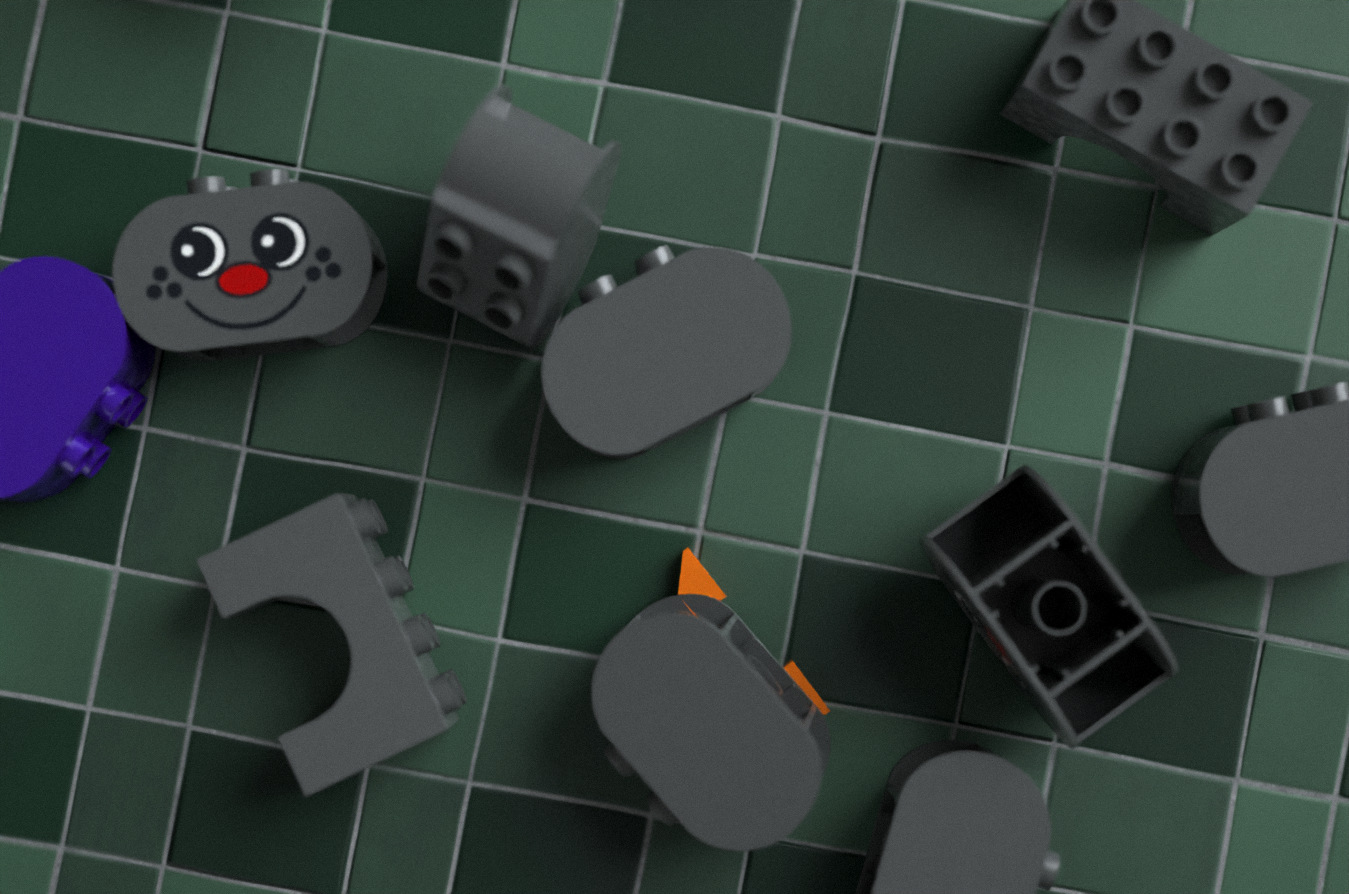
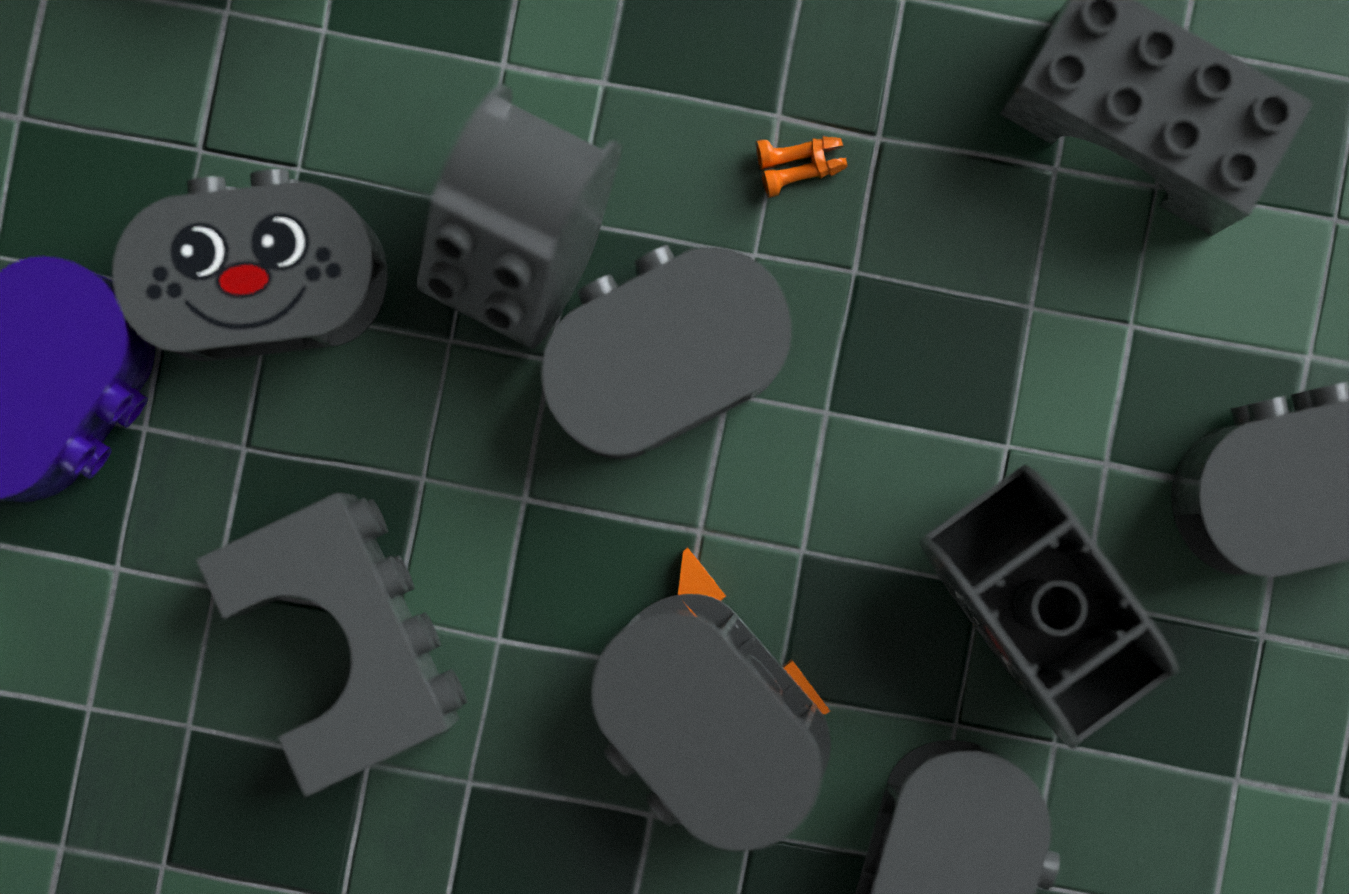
none -> orange piece [756,136,847,198]

